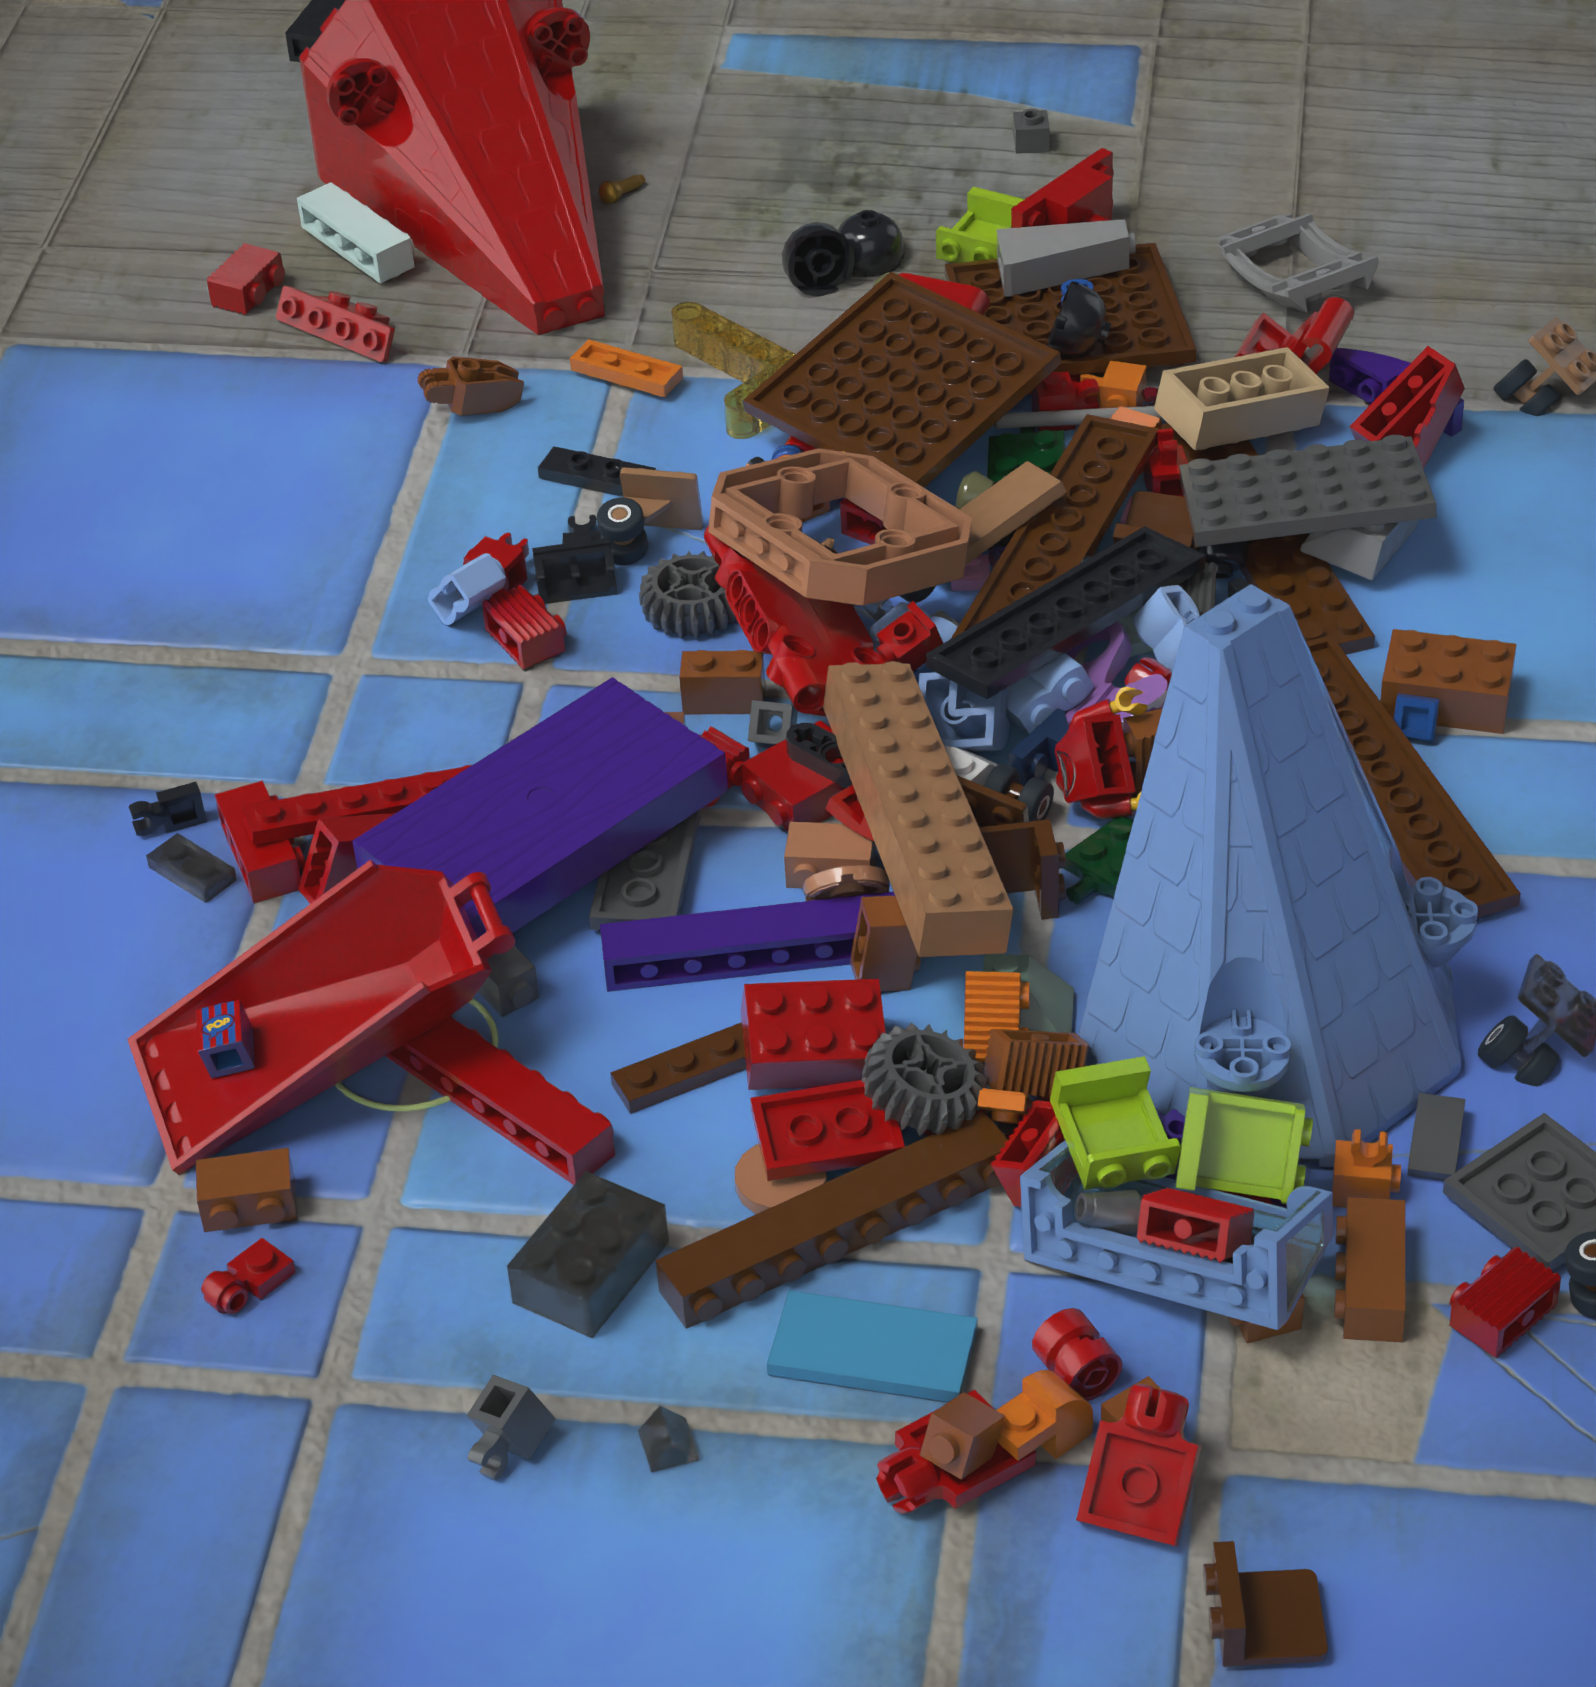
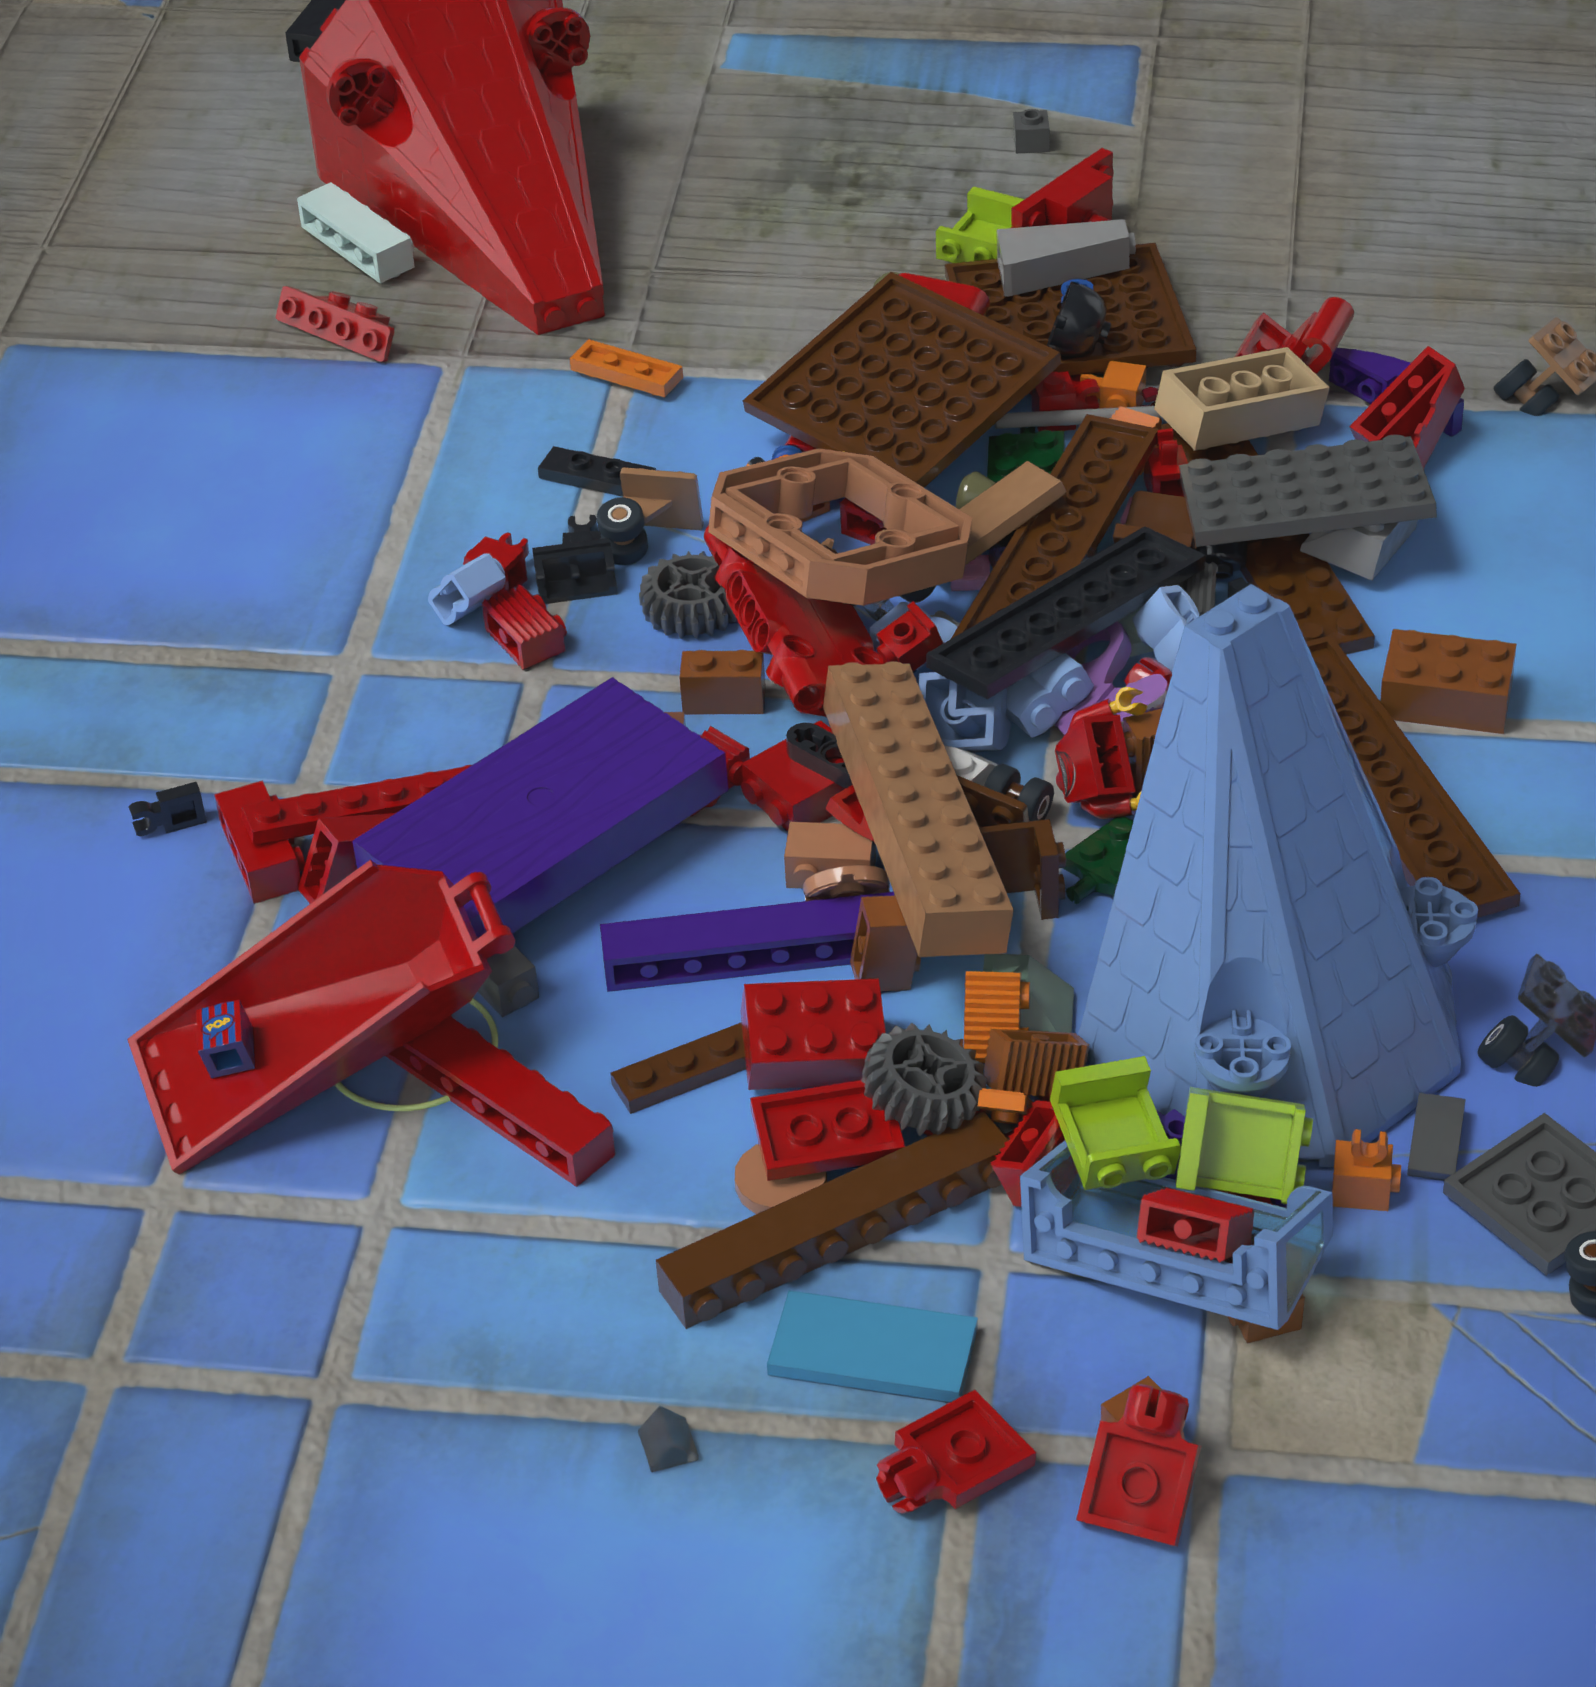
clear smoke plate [146,833,237,903] -> none
dark orange brick [196,1148,297,1232] -> none
red plate [201,1238,296,1314] -> none
red brick [207,243,285,315] -> none
dark orange hinge [417,357,524,416] -> none
dark grey brick [466,1375,556,1480] -> none
clear smoke brick [507,1171,669,1339] -> none
dark grey plate [589,810,700,930] -> none
pearl gold piece [598,174,645,204] -> none
clear yellow beam [671,302,796,439] -> none
dark grey plate [748,700,798,744] -> none
black cylinder [782,222,855,297] -> none
black cylinder [838,210,904,277] -> none
dark orange brick [920,1392,1005,1480] -> none
orange brick [996,1370,1093,1461] -> none
dark blue slope [1009,708,1069,786] -> none
red wheel [1032,1308,1122,1401] -> none
flat silver cone [1075,1190,1143,1237] -> none
reddish brown bracket [1203,1541,1328,1667] -> none
light grey wedge [1219,213,1379,313] -> none
dark orange brick [1334,1197,1405,1342] -> none
blue tile [1394,693,1440,742] -> none
red brick [1449,1246,1561,1358] -> none

